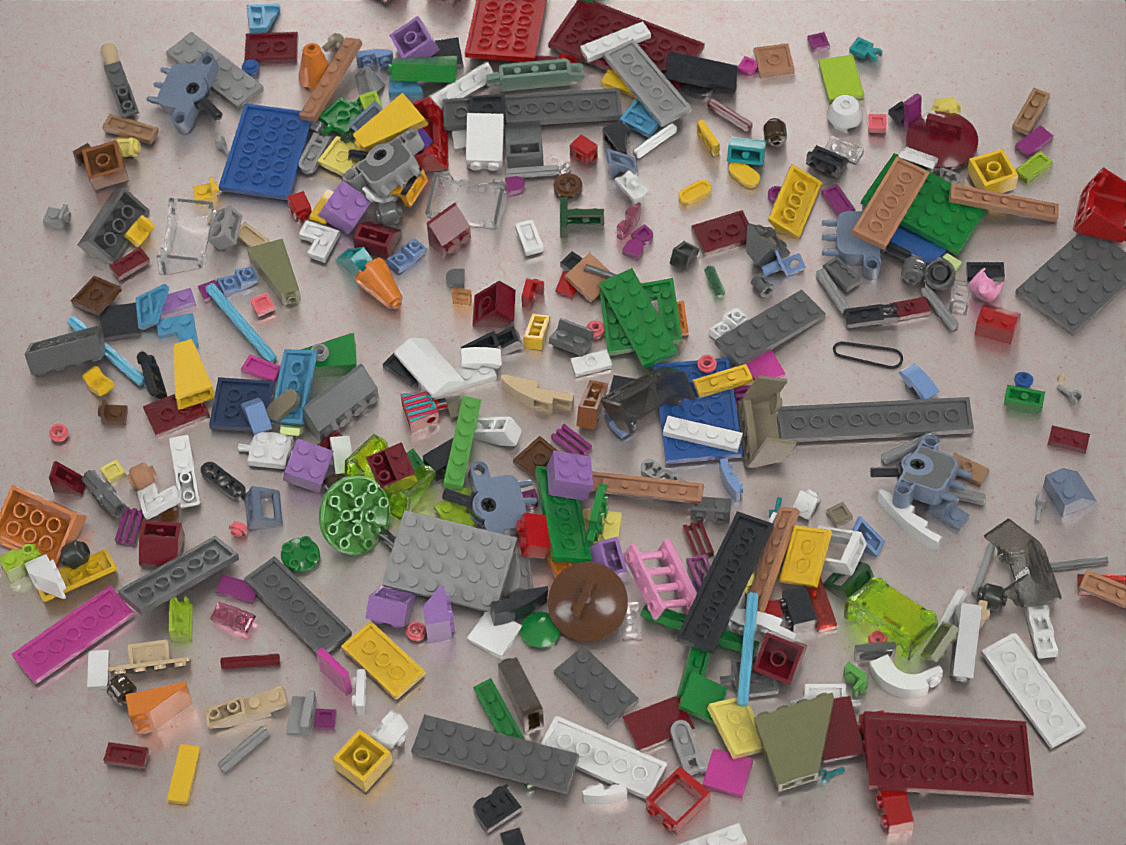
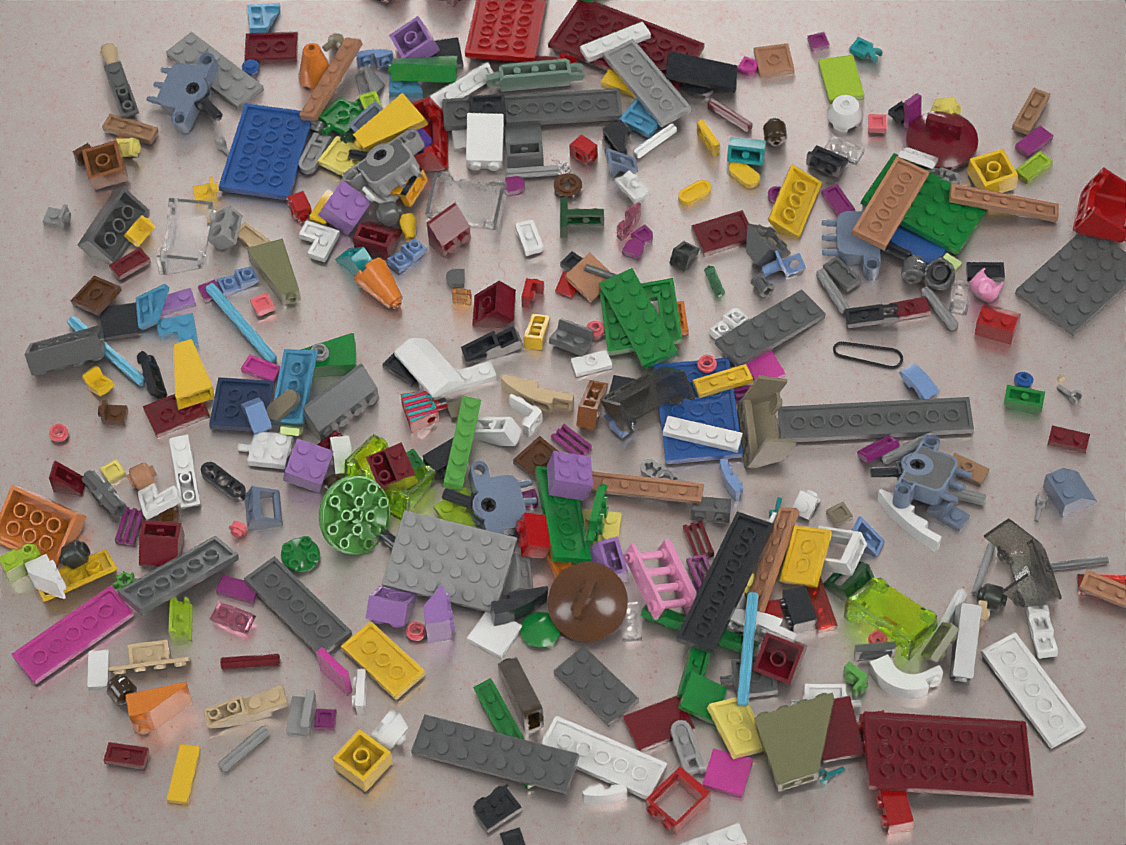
white slope [460,347,502,369] -> none
none -> bright green gear [113,571,137,591]
none -> yellow cone [399,213,417,242]
none -> white bracket [509,394,543,438]
none -> magenta tile [857,436,900,463]

